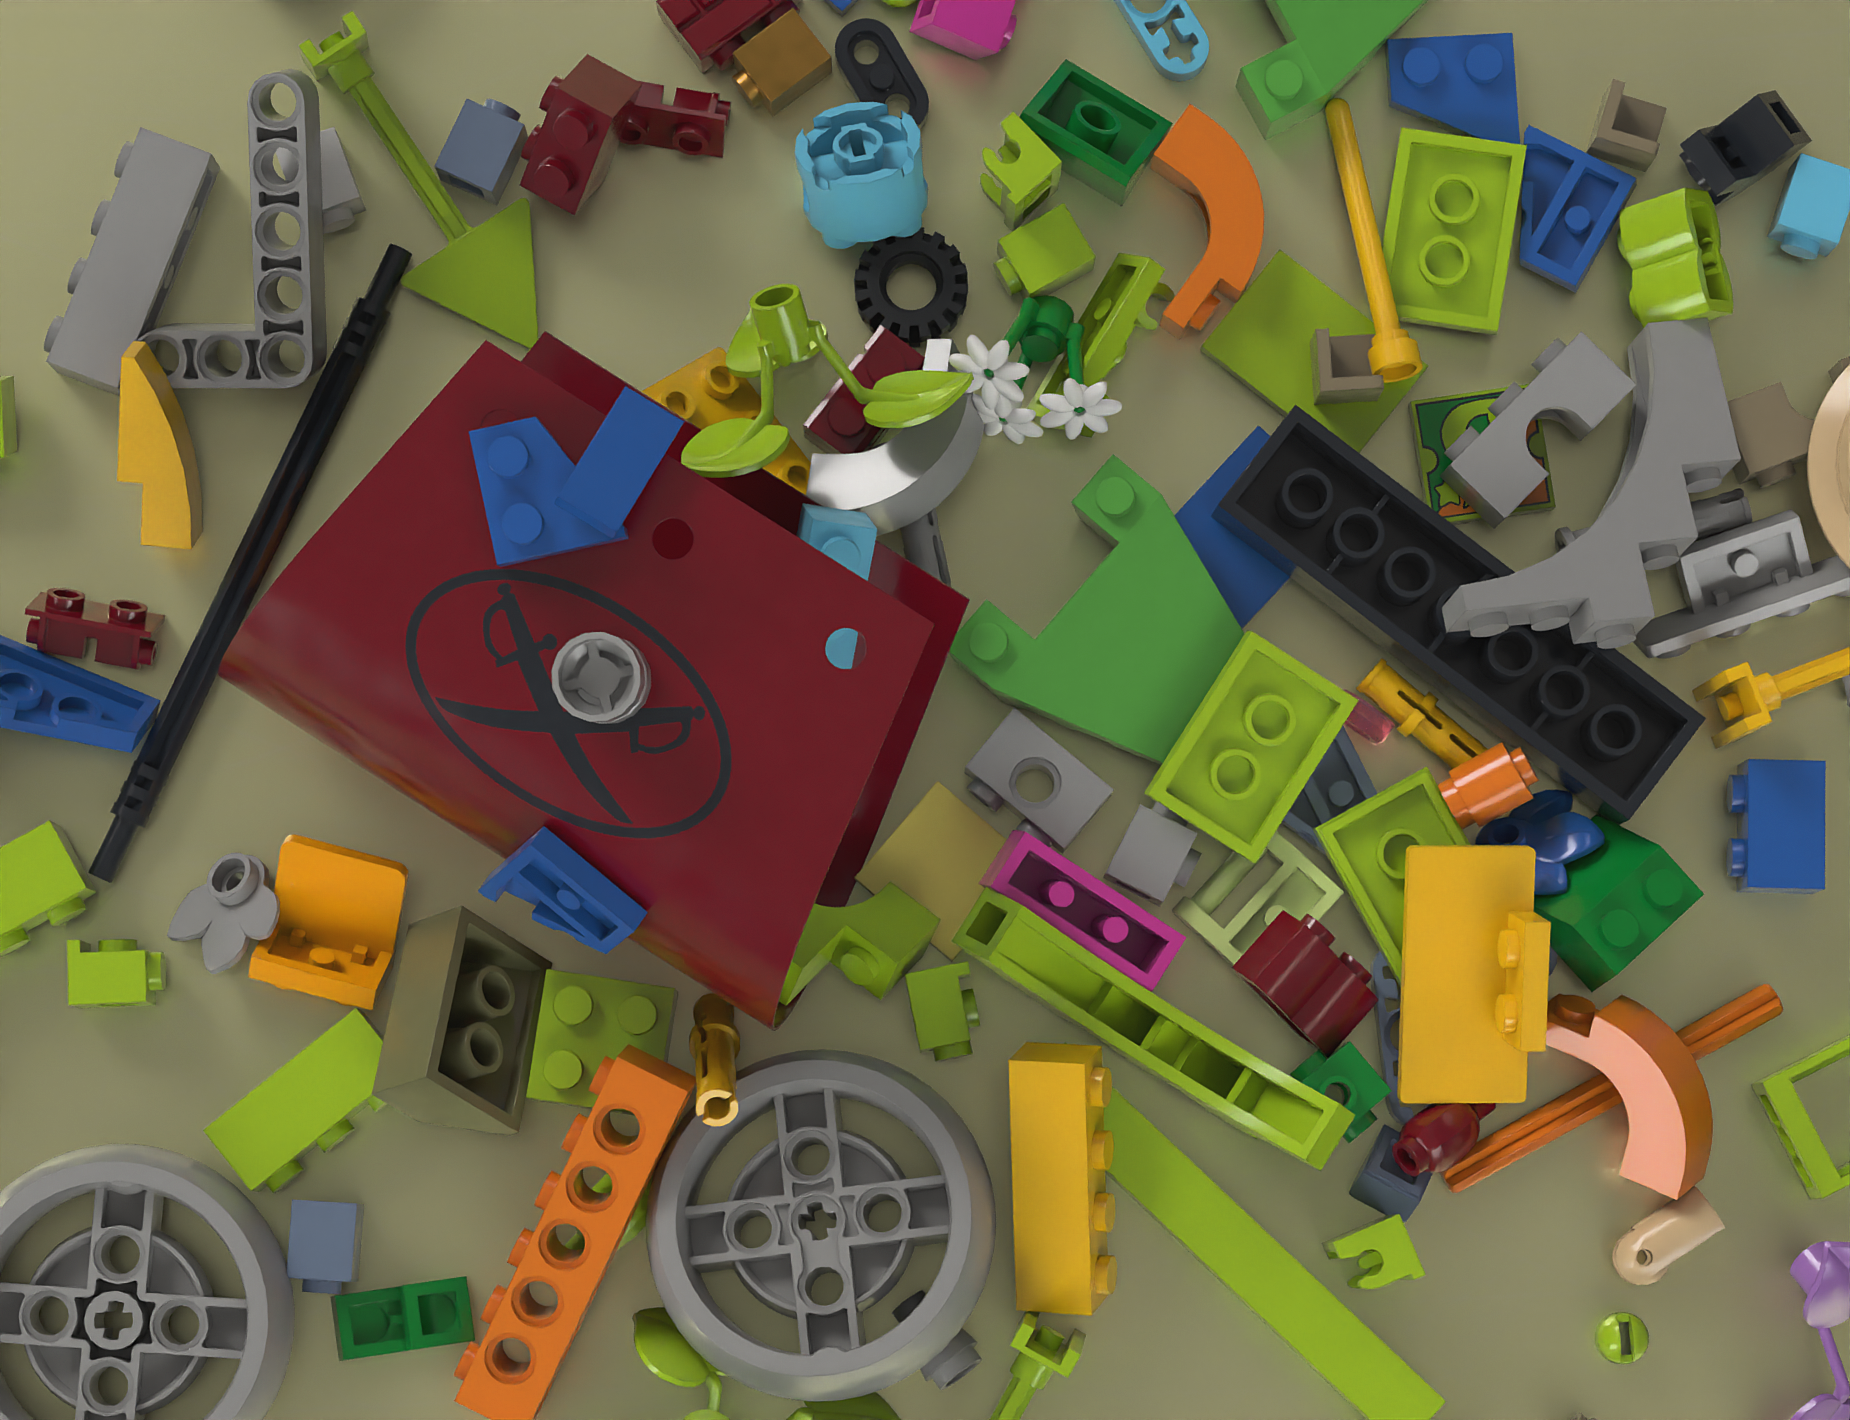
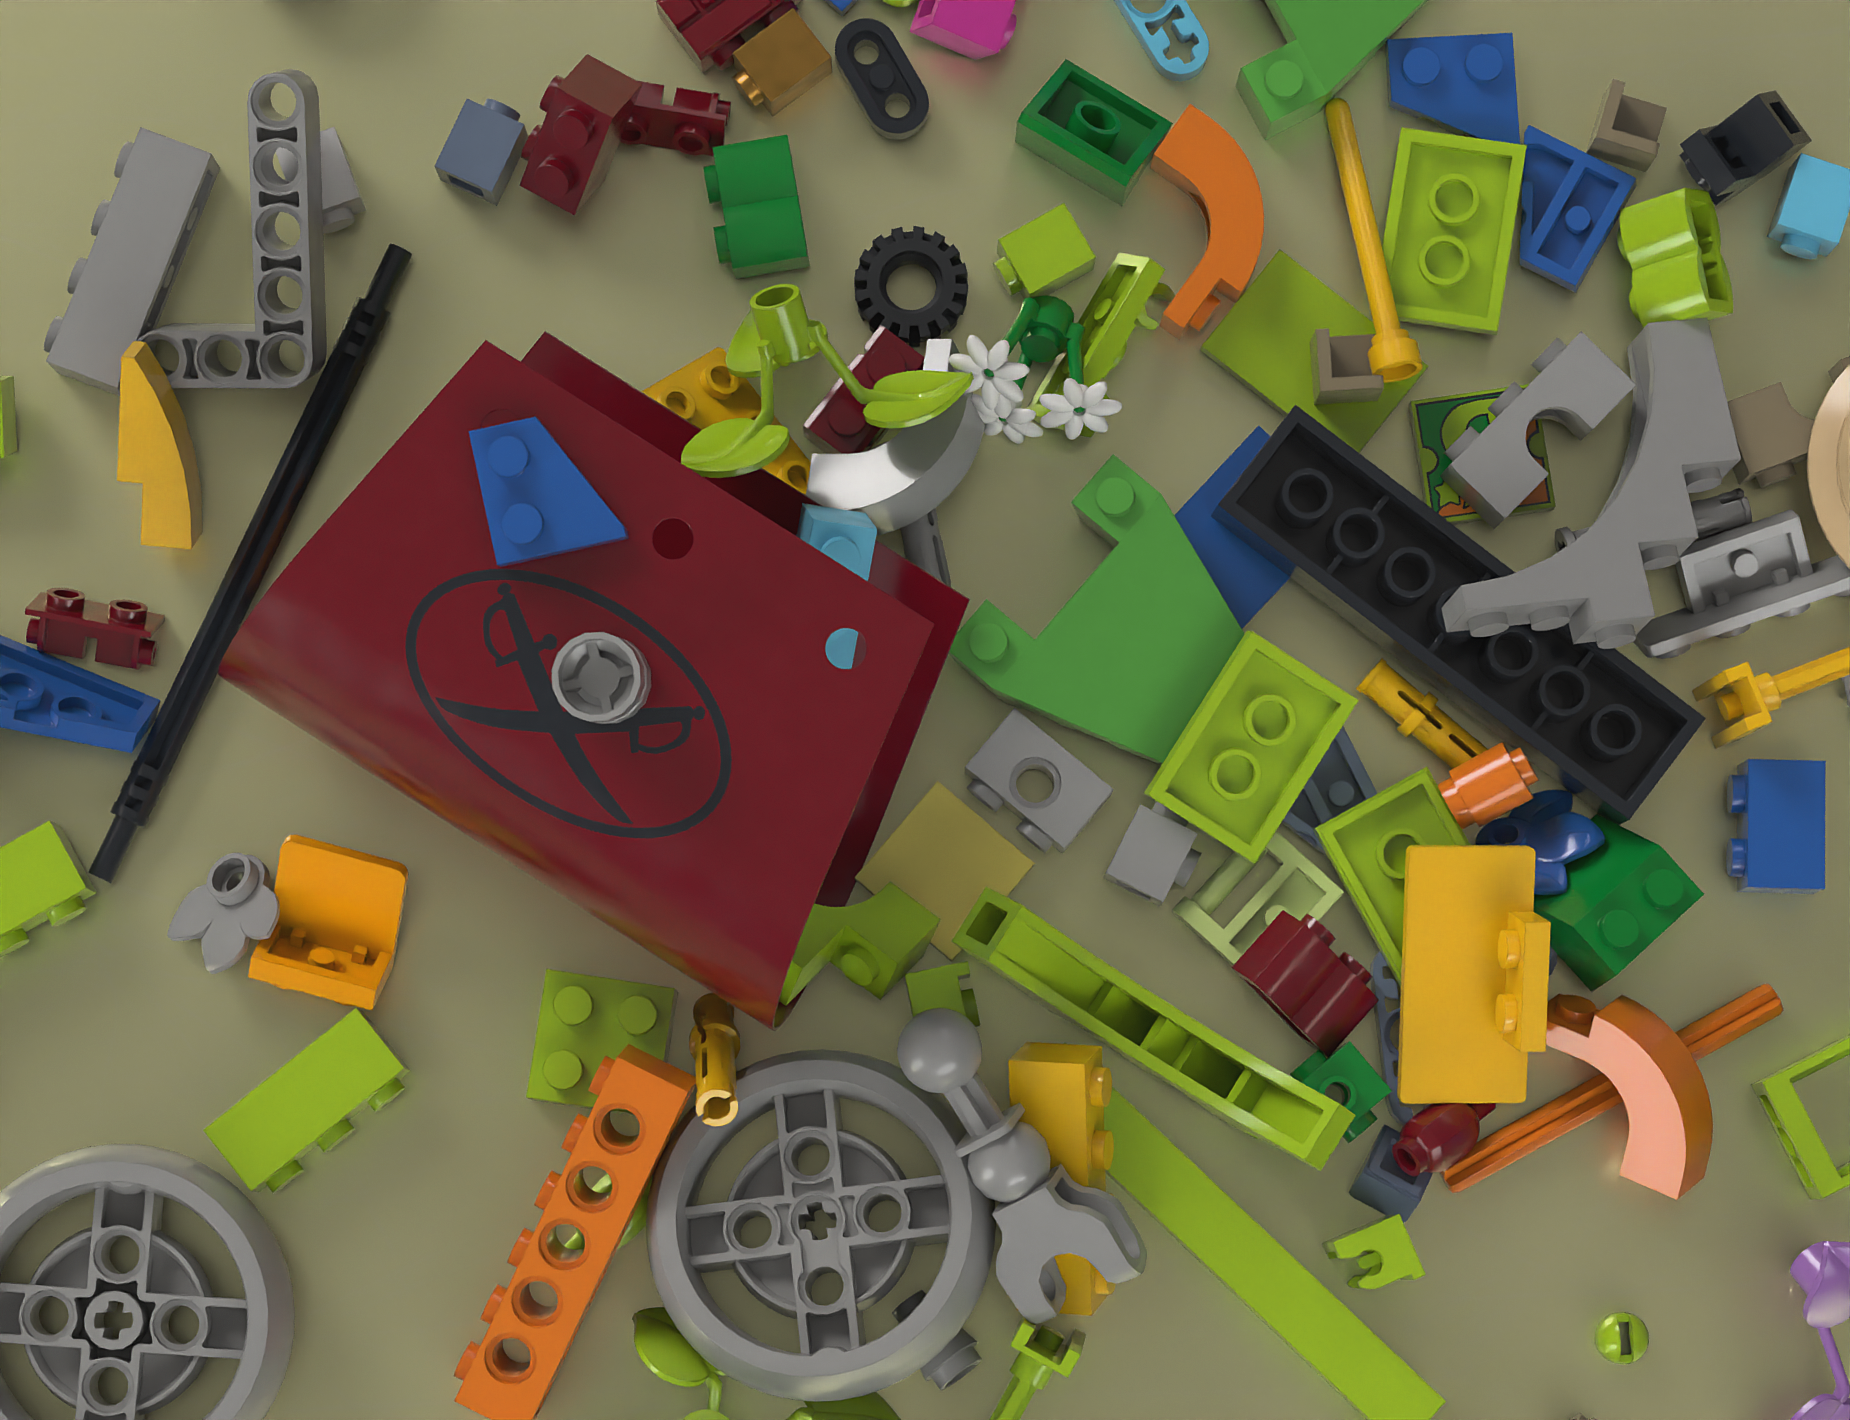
lime brick [67,939,166,1008] -> none
sand blue brick [286,1199,364,1294] -> none
lime piece [299,11,538,349] -> none
green slope [330,1276,475,1361] -> none
olive slope [372,906,552,1136] -> none
blue wing [478,826,648,954] -> none
blue tile [554,386,684,539] -> none
medium azure brick [795,102,928,249] -> none
dark pink brick [978,830,1186,992] -> none
lime hinge [980,111,1062,232] -> none
clear pink tile [1342,689,1395,745] -> none
tan piece [1612,1186,1725,1285] -> none
none -> green brick [703,135,810,279]
none -> light grey piece [897,1008,1147,1324]

